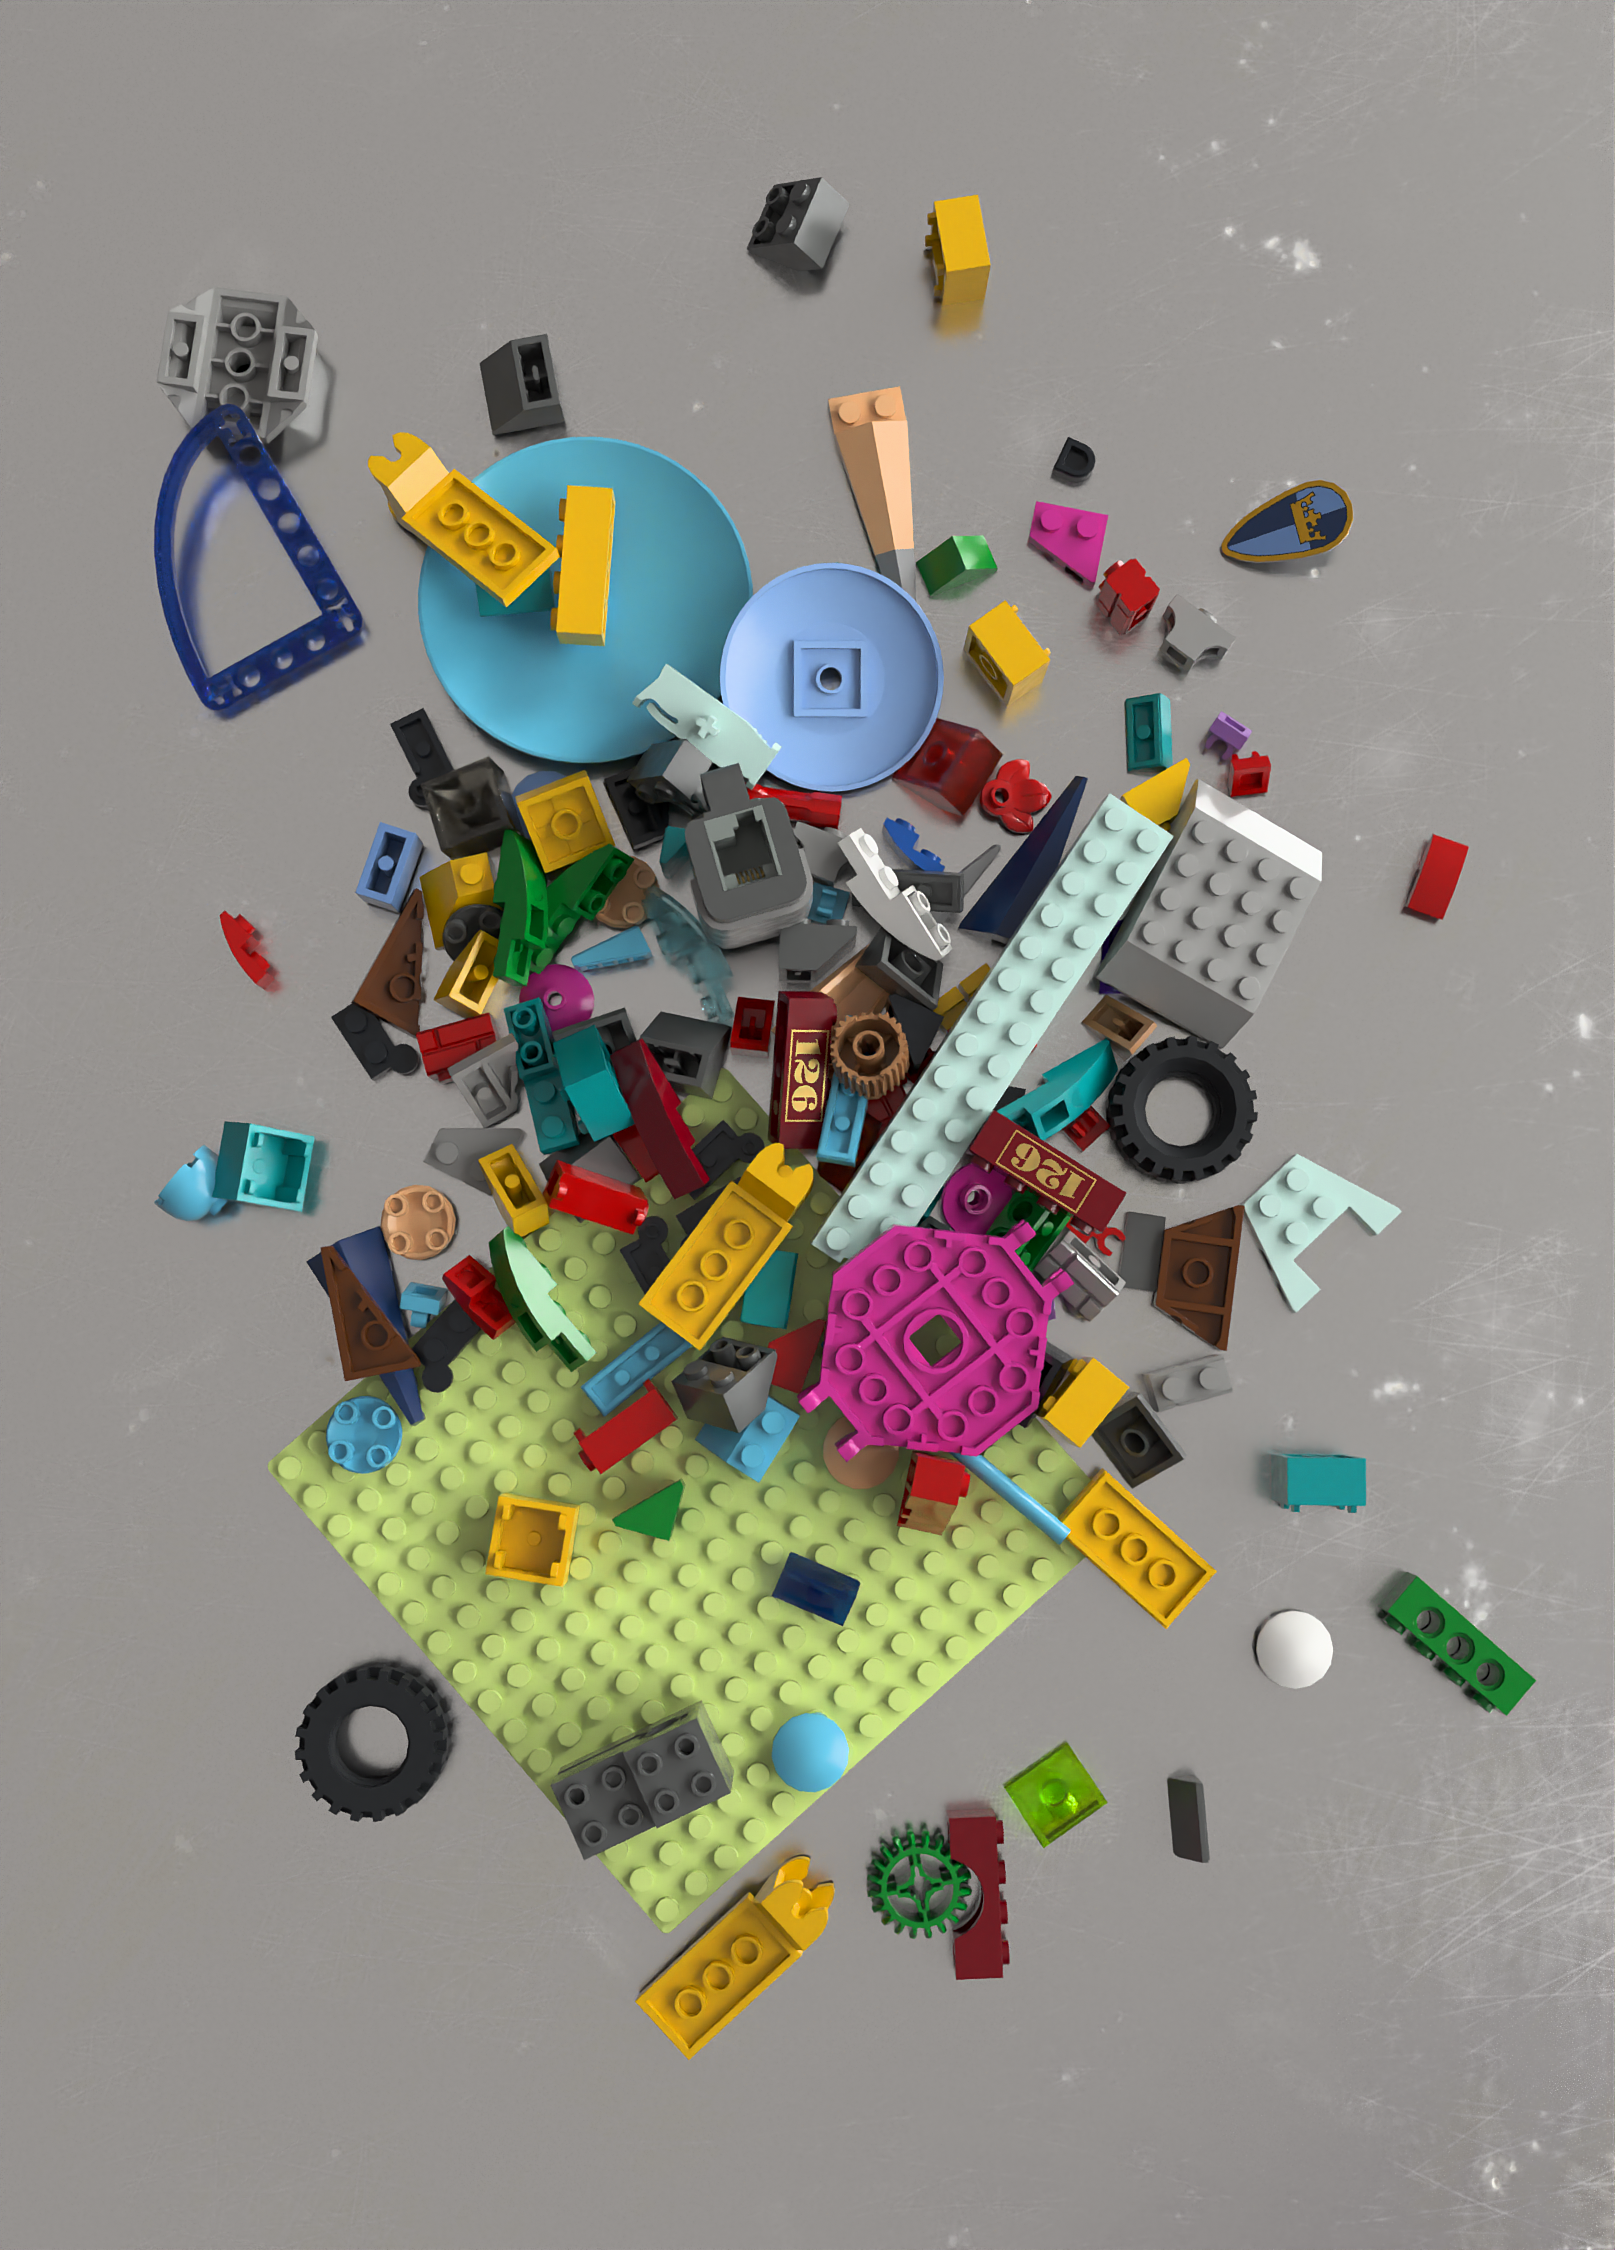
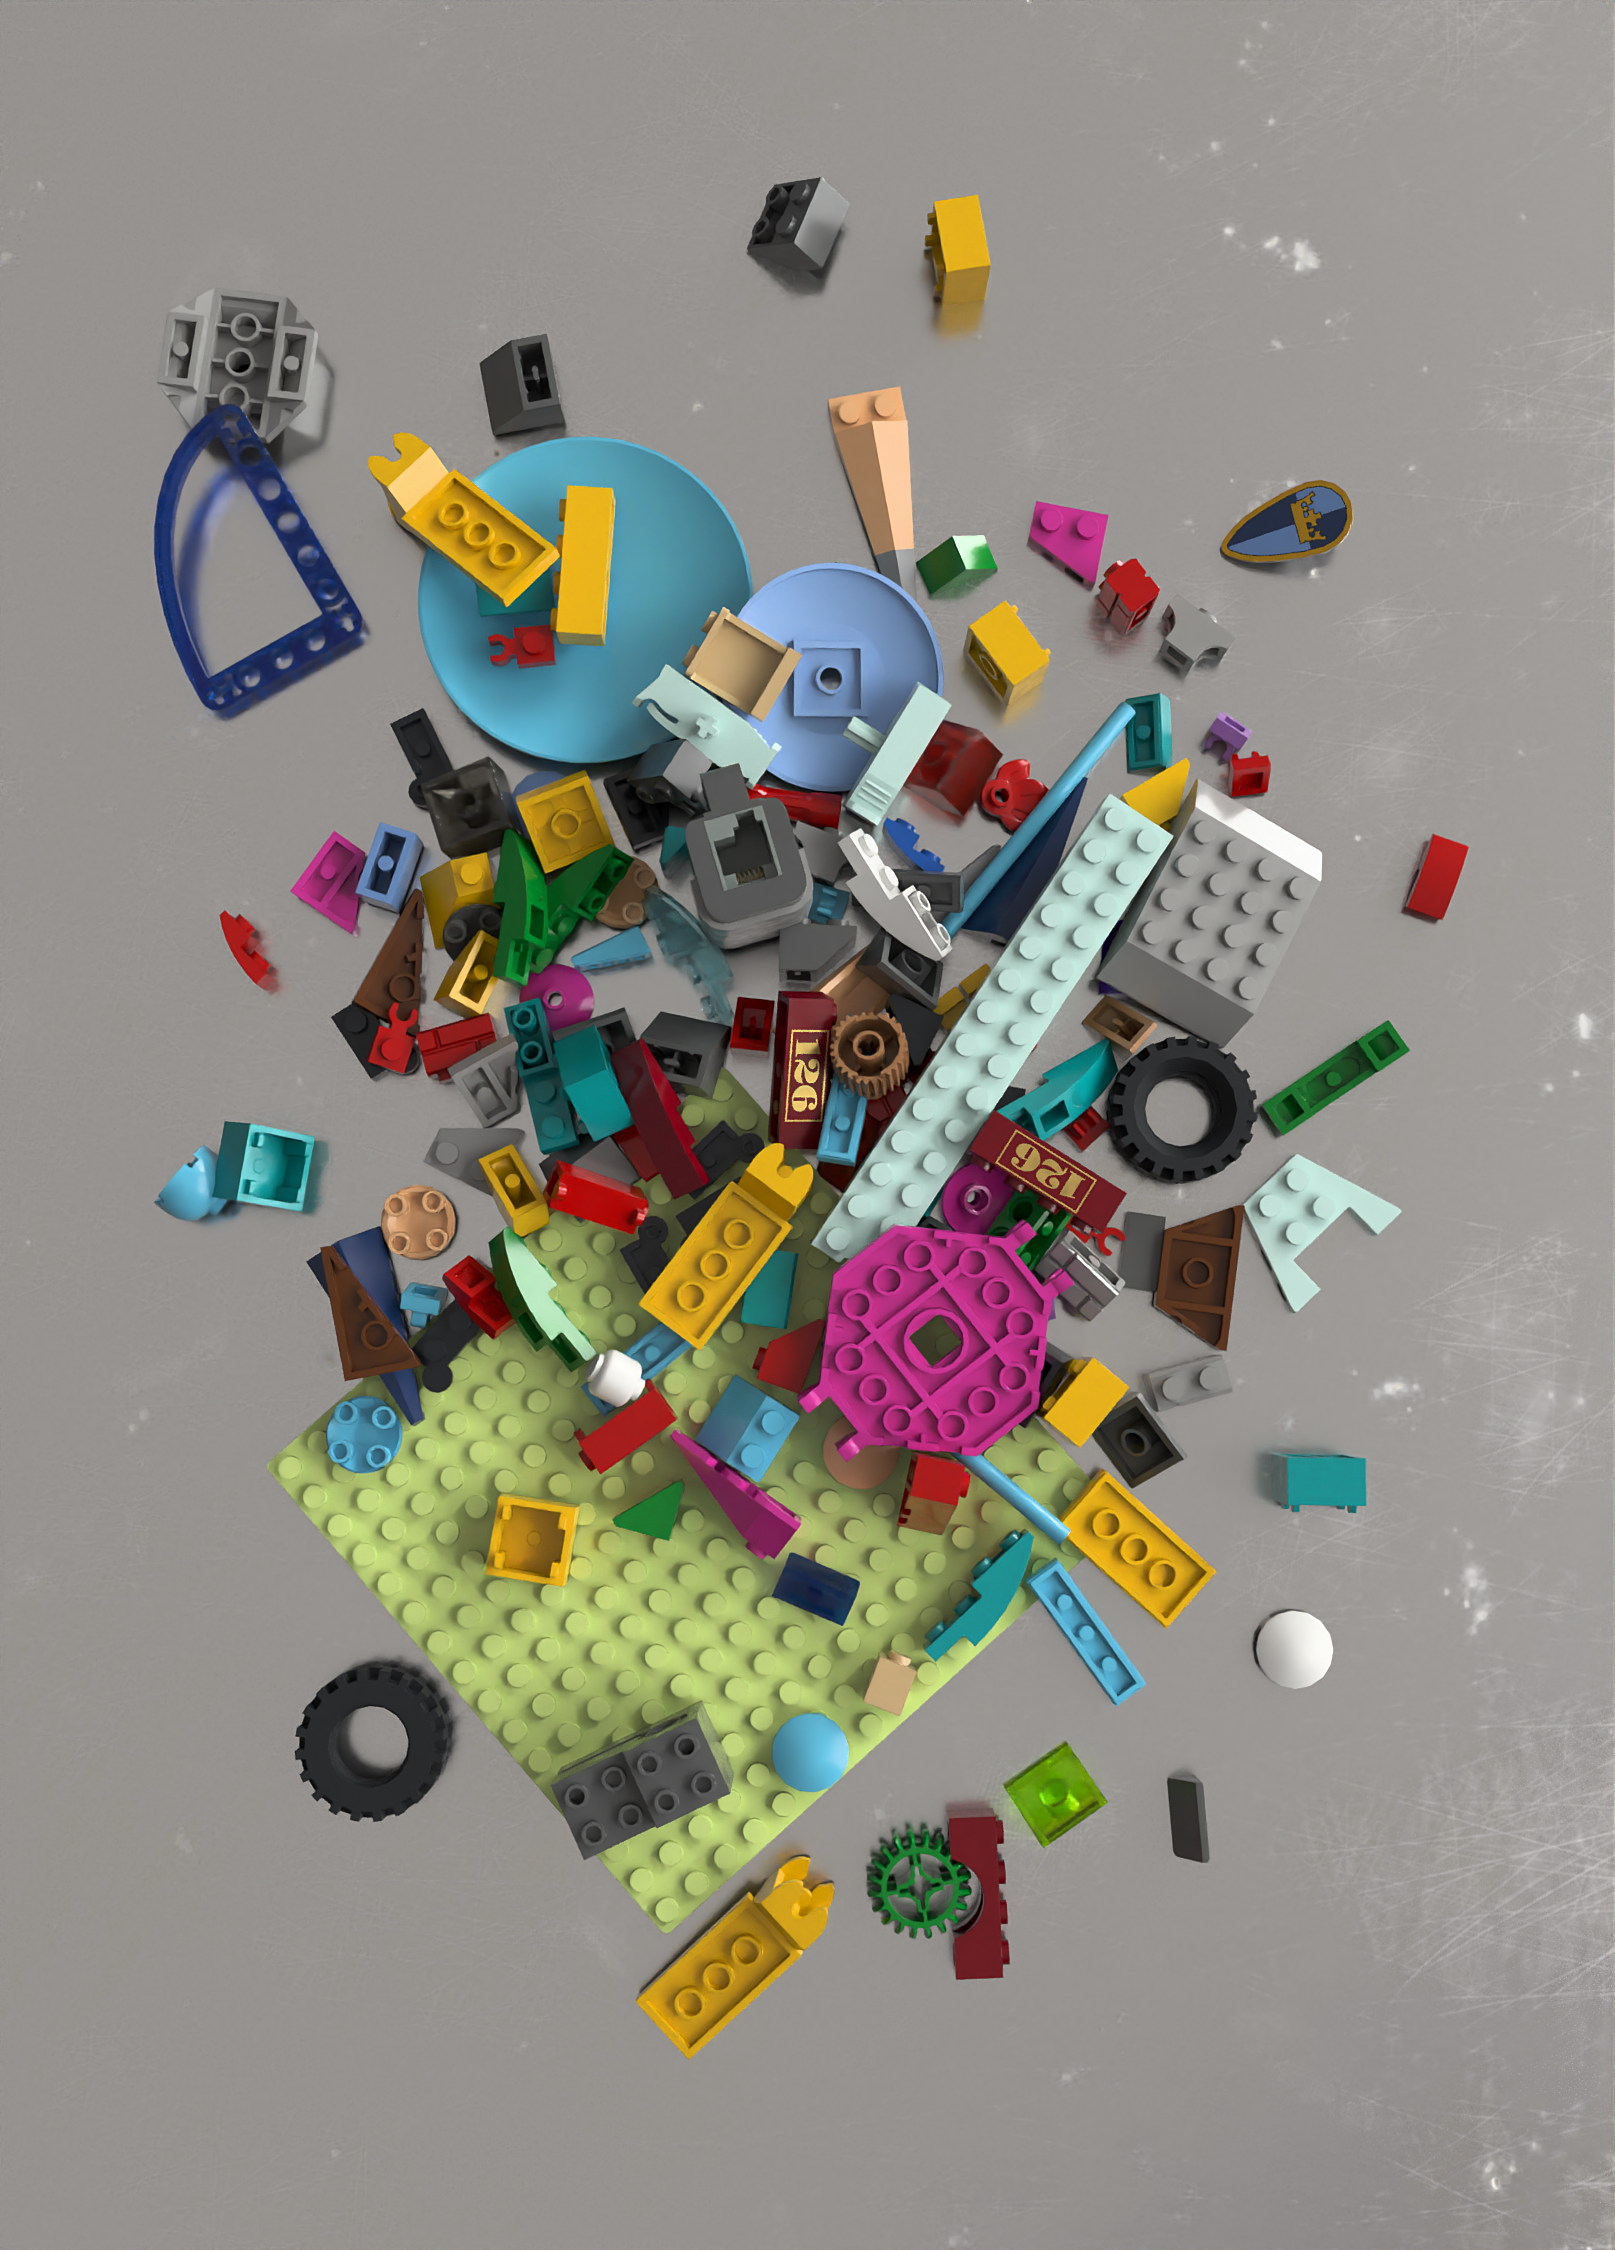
dark grey slope [671,1337,778,1433] -> none
black tile [1052,437,1095,483] -> none
green brick [1378,1572,1536,1716] -> none
none -> dark pink wing [290,831,366,934]
none -> red plate [366,1003,418,1074]
none -> red plate [488,624,556,669]
none -> white head [584,1349,645,1407]
none -> dark pink wedge [670,1429,801,1560]
none -> tan panel [681,607,802,723]
none -> light aqua piece [841,681,952,826]
none -> tan brick [862,1650,917,1716]
none -> teal slope [923,1528,1034,1662]
none -> medium azure piece [940,702,1136,939]
none -> medium azure tile [1025,1557,1146,1707]
none -> green slope [1261,1020,1410,1136]

